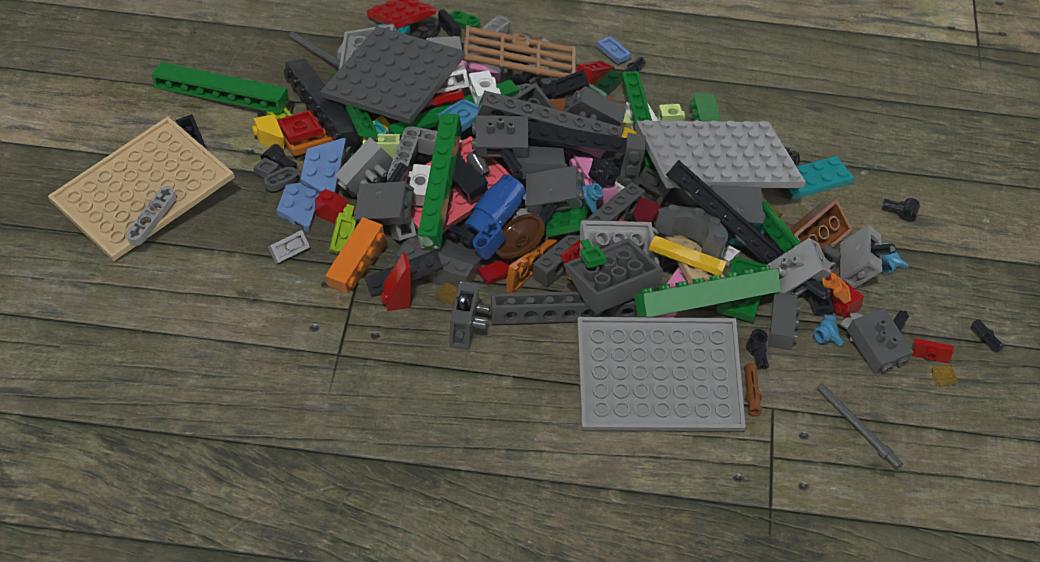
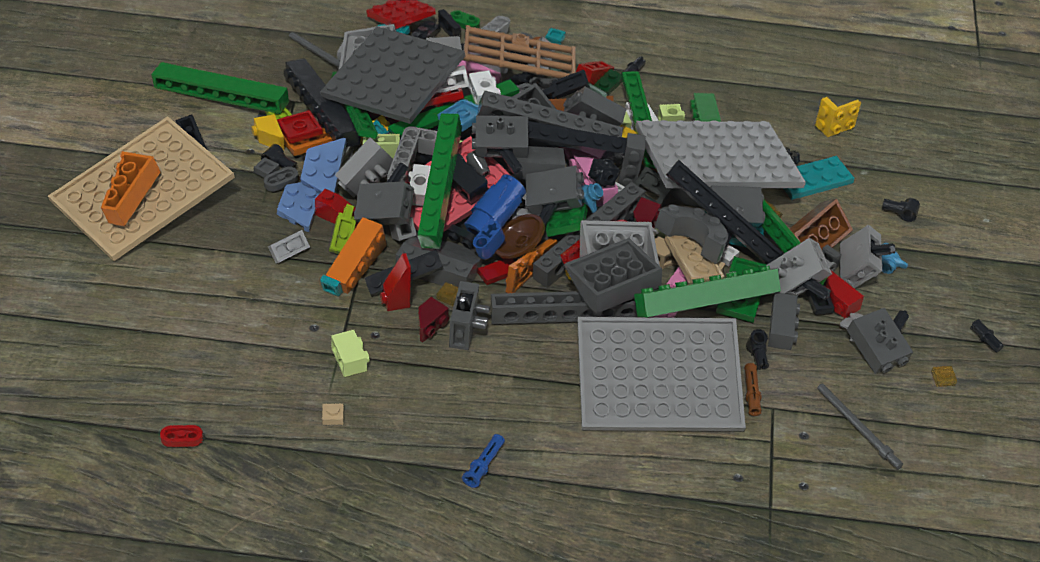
light grey beam [126,186,176,246] -> none
green plate [580,239,606,268] -> none
medium blue plate [597,36,631,64] -> none
yellow tile [648,235,727,275] -> none
dark azure animal [814,314,844,346] -> none
orange plate [822,273,851,304] -> none
red plate [911,338,954,364] -> none
none -> orange wedge [101,151,160,226]
none -> red plate [160,425,203,447]
none -> teal tile [320,275,343,297]
none -> tan plate [322,404,344,425]
none -> yellowish green brick [331,330,369,377]
none -> dark red slope [418,297,449,343]
none -> blue pin [462,434,505,488]
none -> teal tile [545,28,566,45]
none -> yellow bracket [815,97,861,137]

